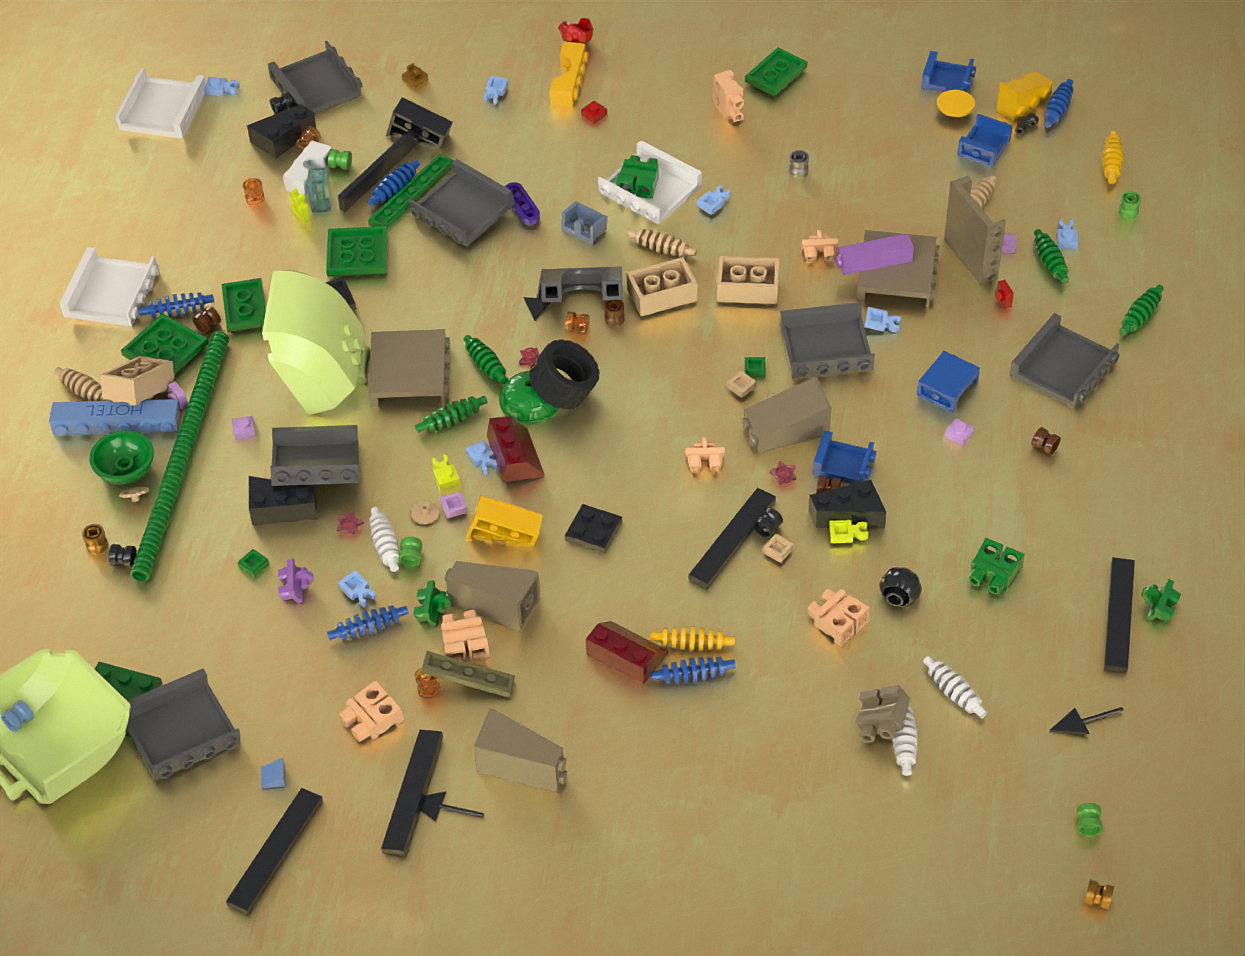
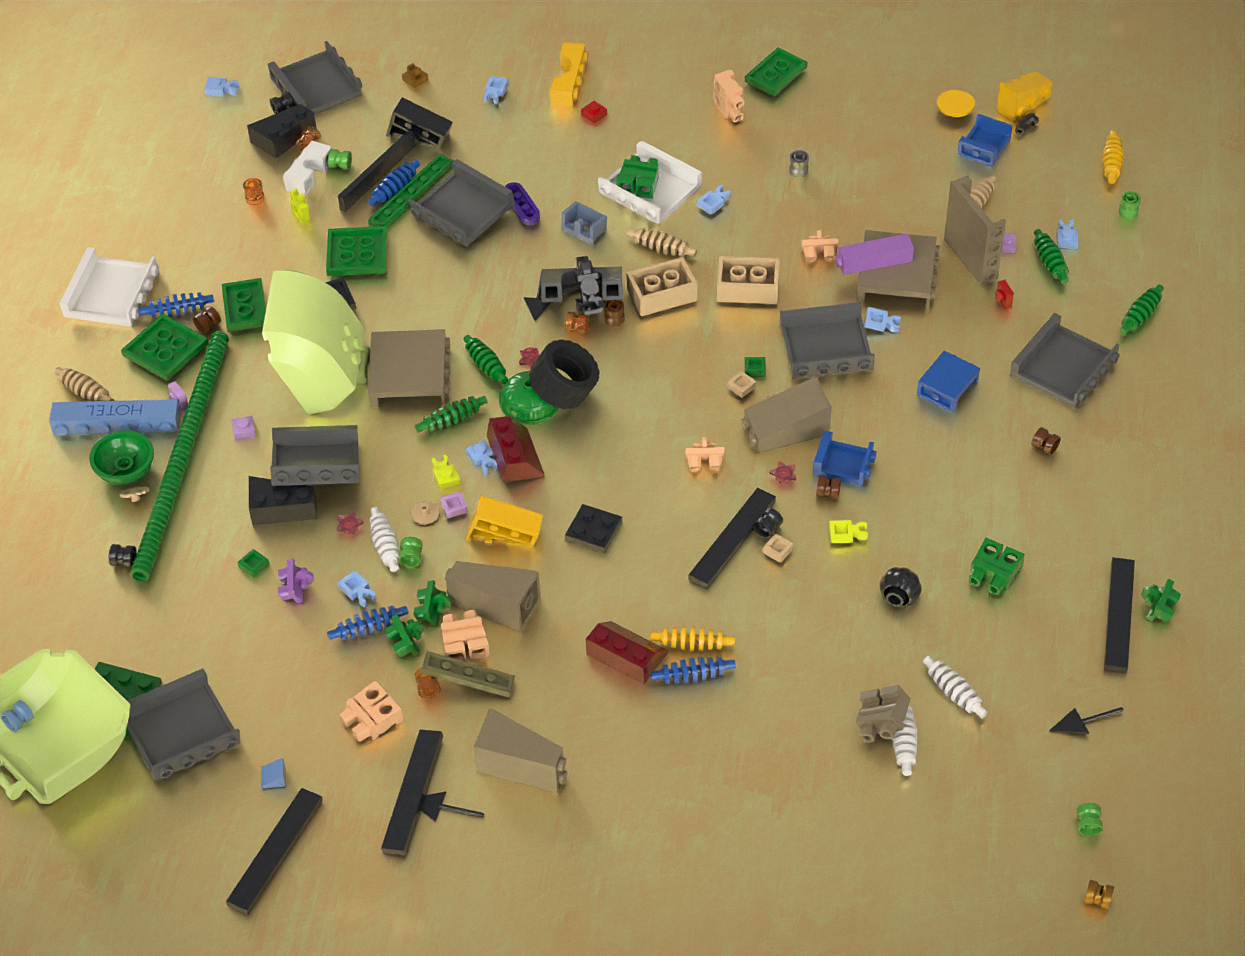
pearl gold wheel [82,524,108,554] -> none
tan brick [100,356,175,405] -> none
white panel [115,67,206,139] -> none
clear light blue torso [307,168,331,213] -> none
red hair [558,18,594,44] -> none
light nougat hips [808,588,870,647] -> none
black wedge [809,480,886,528] -> none
blue panel [921,51,976,92] -> none
lavender plate [945,418,974,446] -> none
blue piece [1044,79,1074,128] -> none
none -> green hips [384,614,424,658]
none -> black hips [572,256,605,315]

